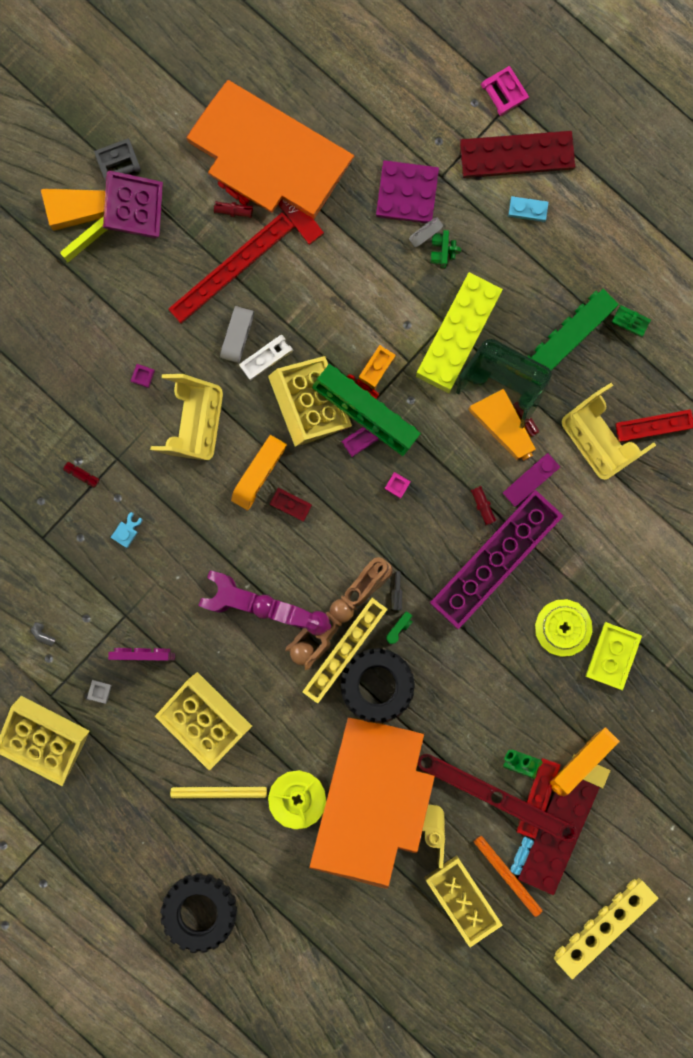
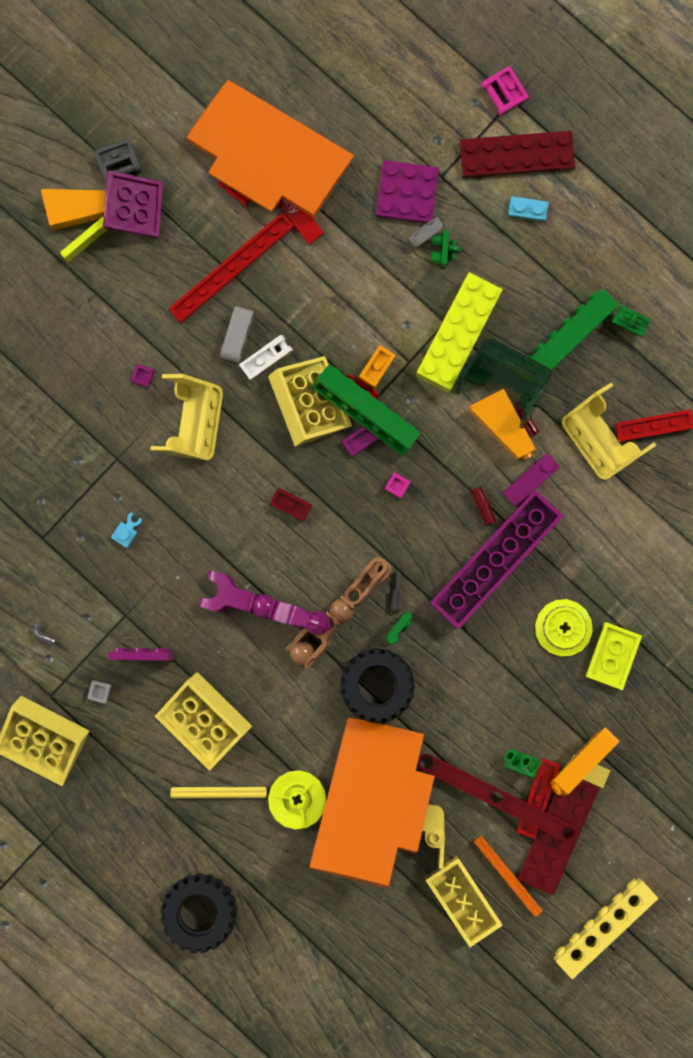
dark red axle [63,462,99,488] -> none
dark red pin [214,201,253,218] -> none
light orange beam [231,435,287,511] -> none
light yellow brick [302,598,388,703] -> none
medium azure axle [510,837,534,875] -> none

